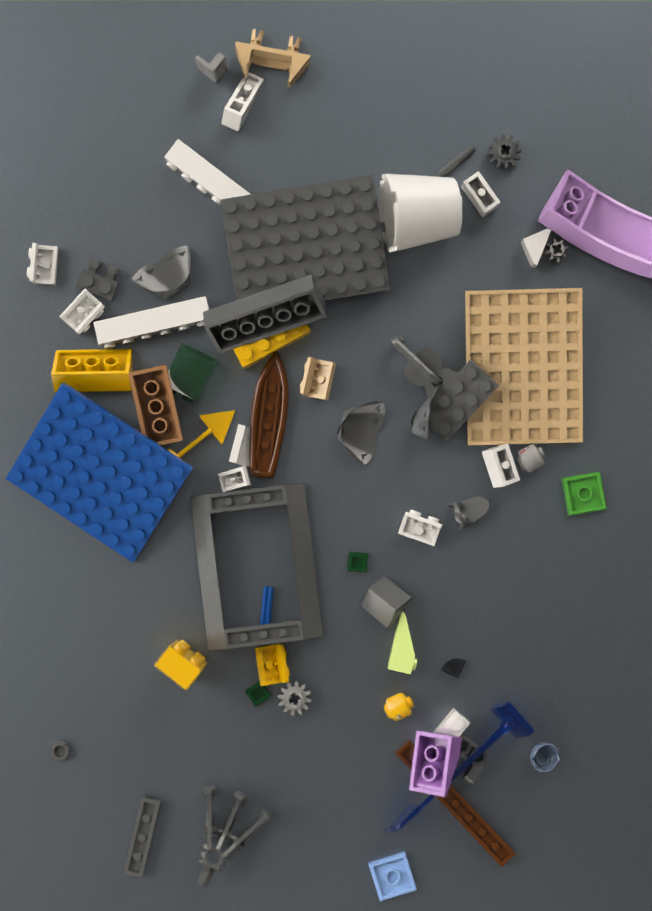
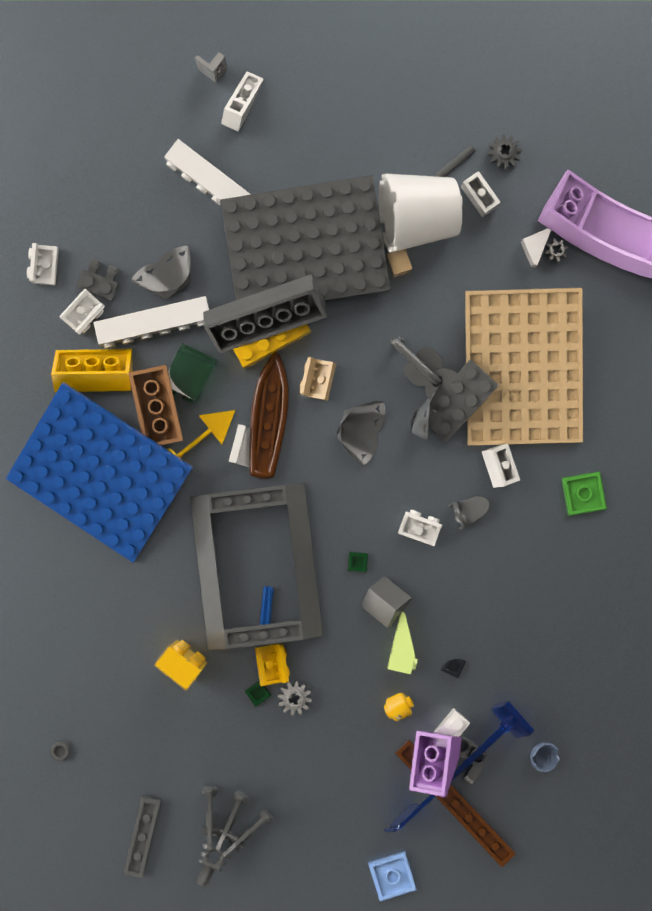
white slope [218,466,251,492] -> none
tan hose [235,29,310,87] -> none
light grey head [516,444,546,473] -> none
none -> tan brick [386,249,412,278]

